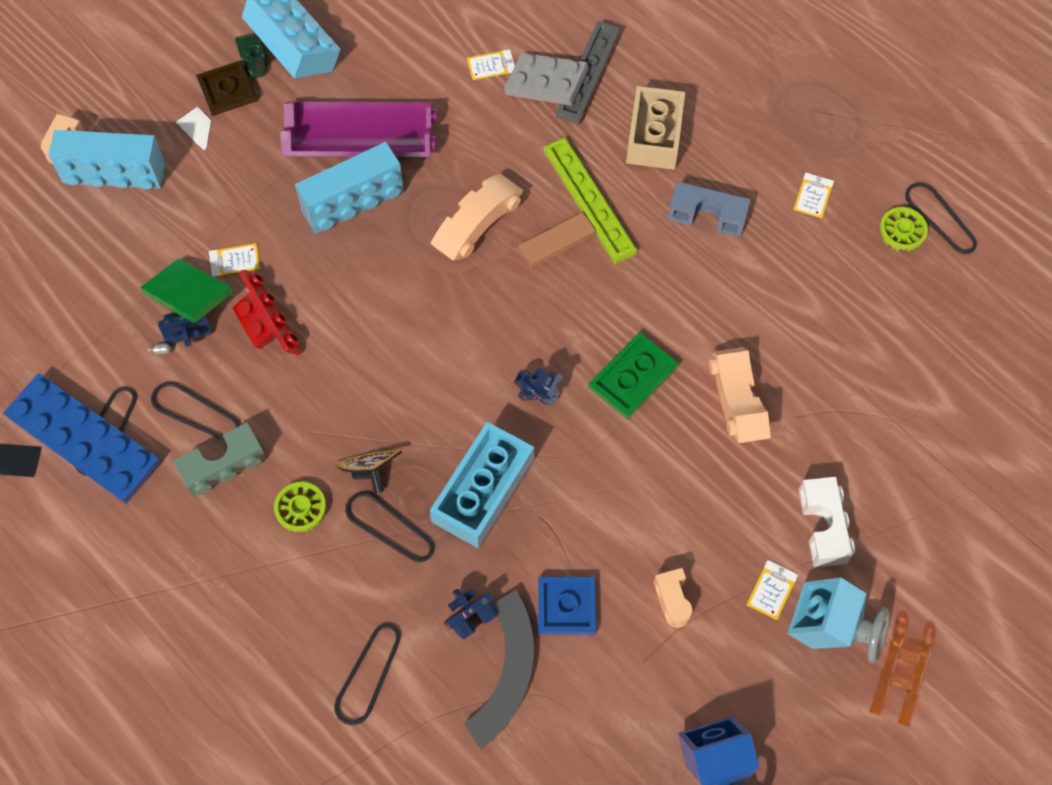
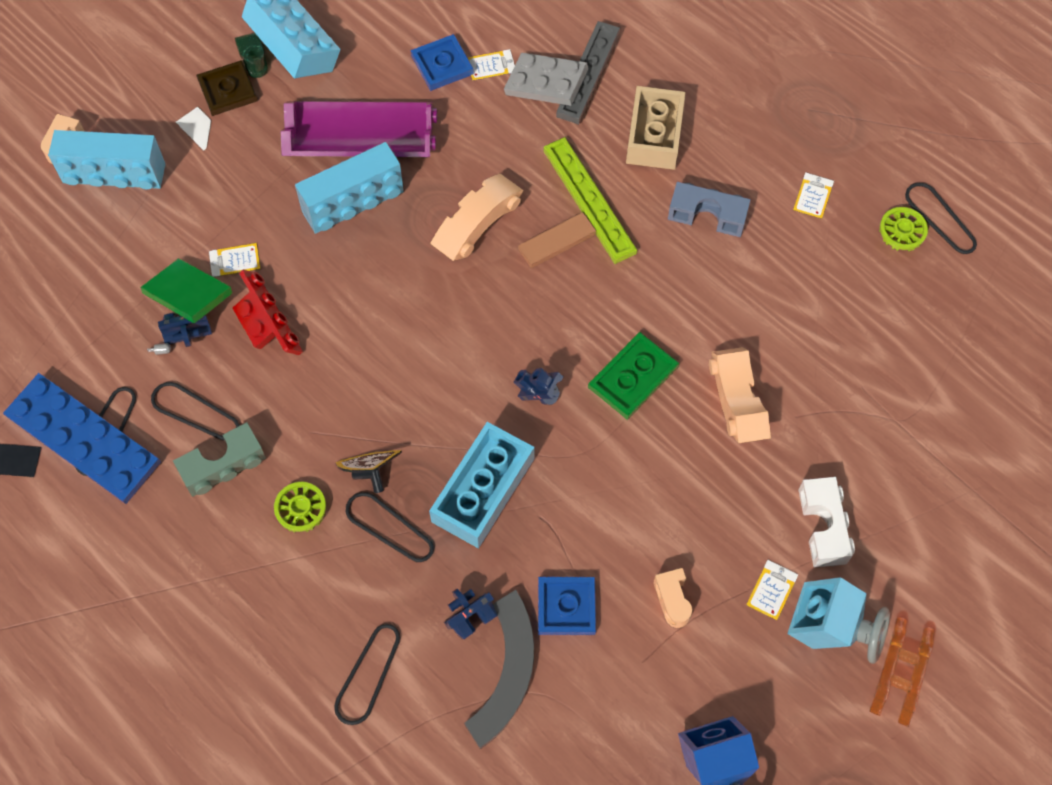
none -> blue tile [411,34,474,91]

